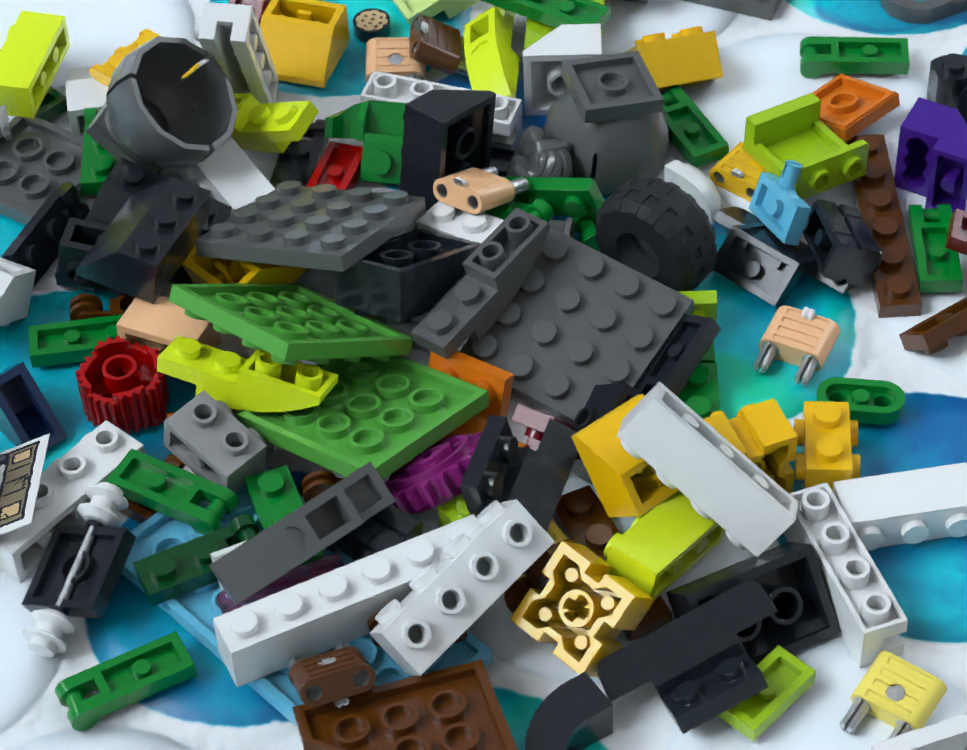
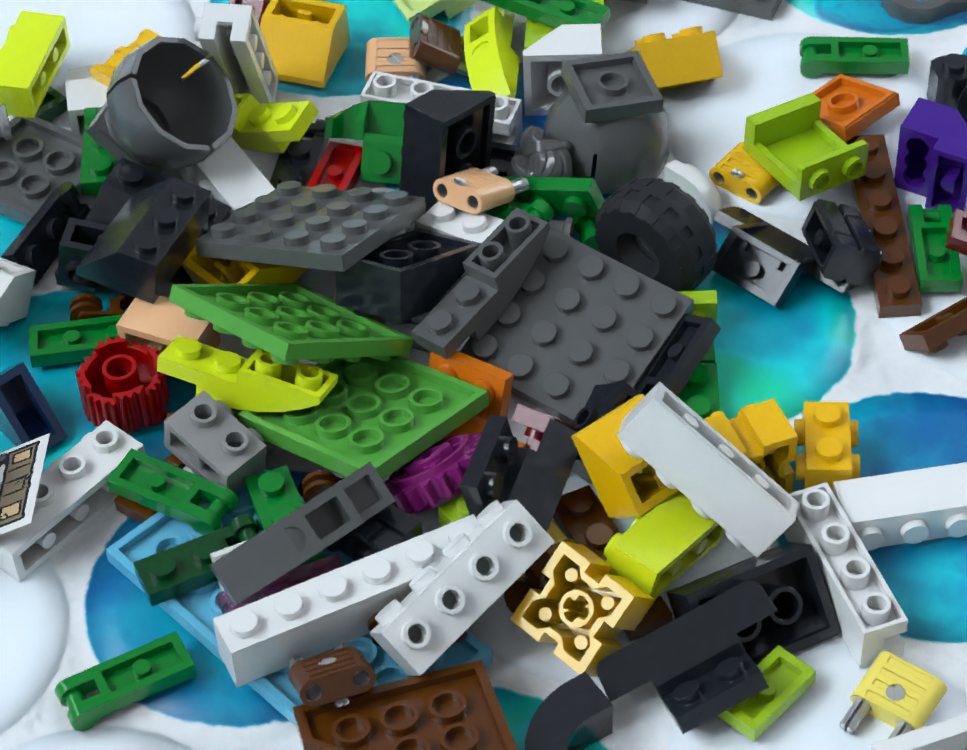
black plate [22,482,136,657] -> none
tile [353,8,391,42] -> none
green plate [661,85,729,168] -> none
medium azure plate [748,160,811,246] -> none
light nougat piece [753,305,841,386] -> none
green plate [816,377,905,425] -> none

